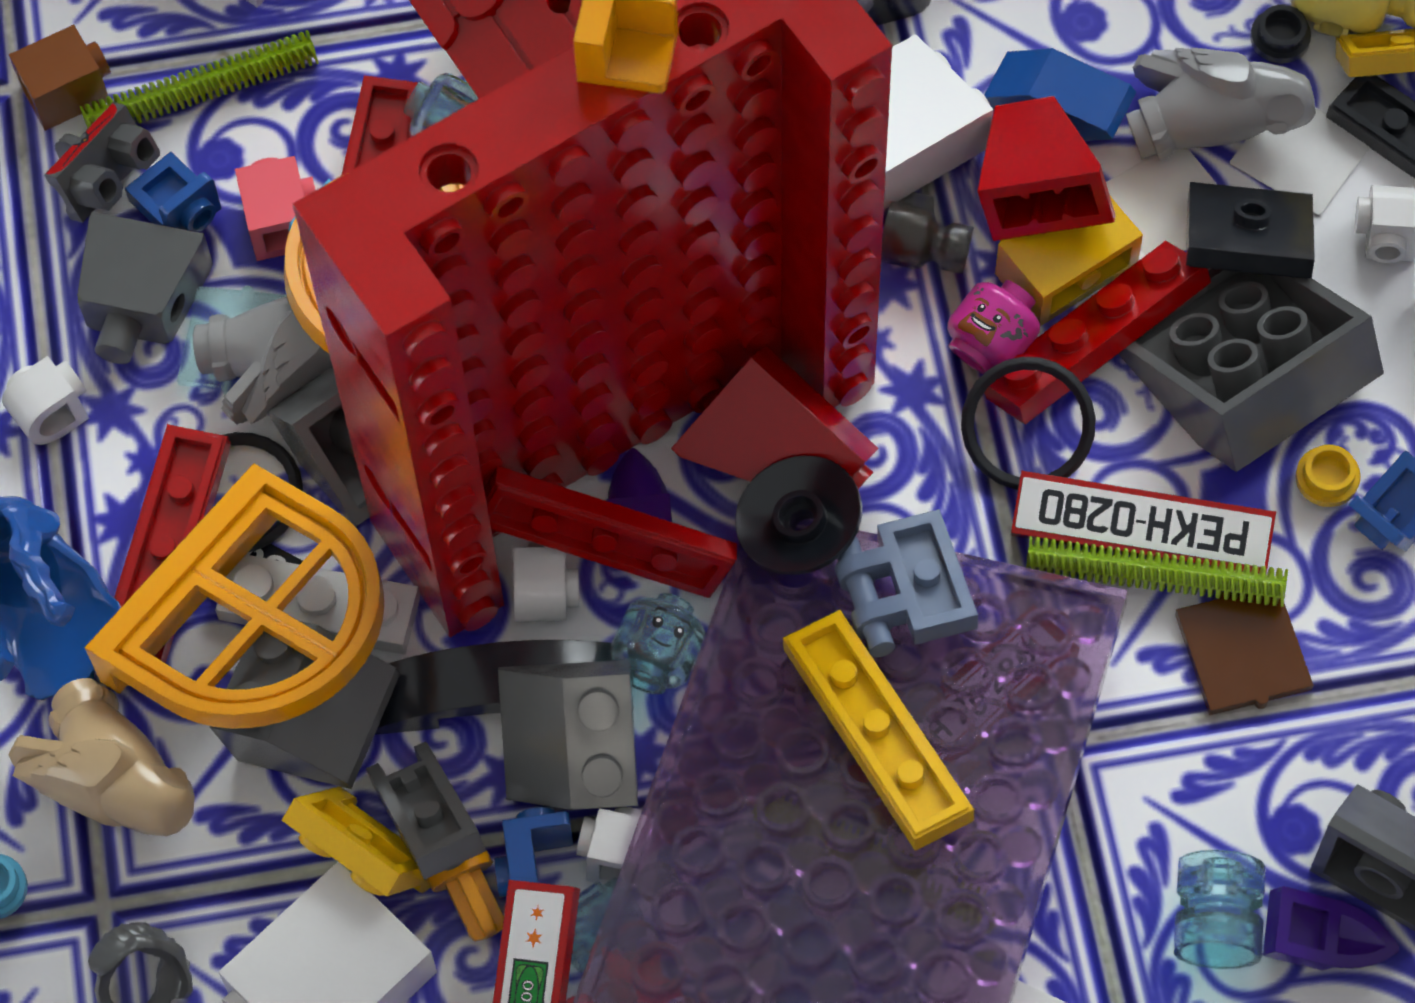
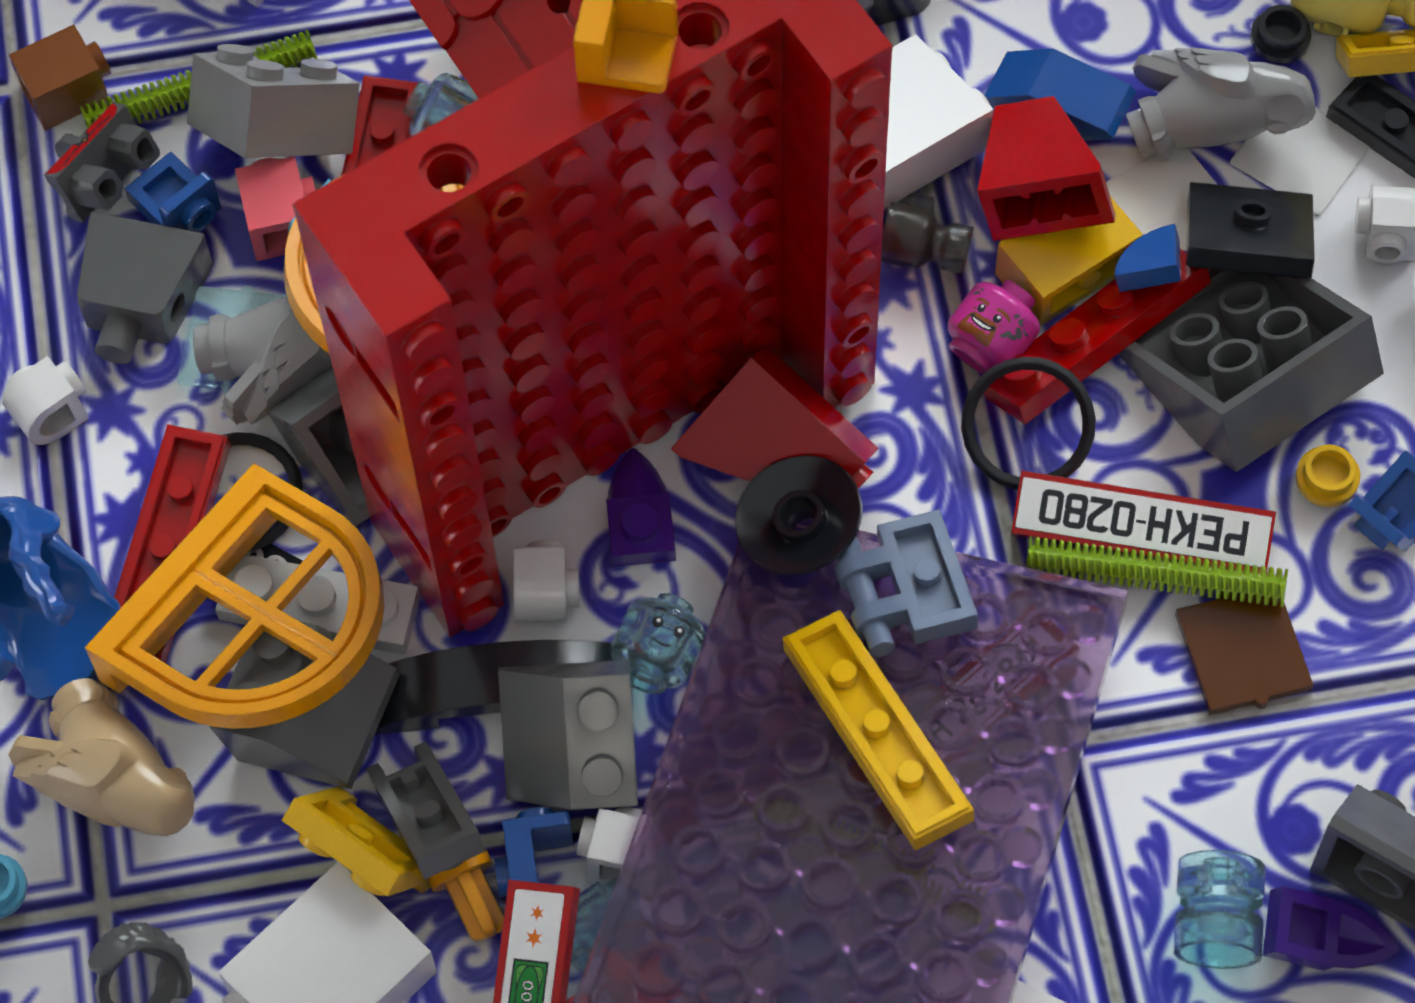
red tile [484,466,737,598] -> none
none -> light grey brick [187,44,360,158]
none -> blue tile [1114,224,1181,292]

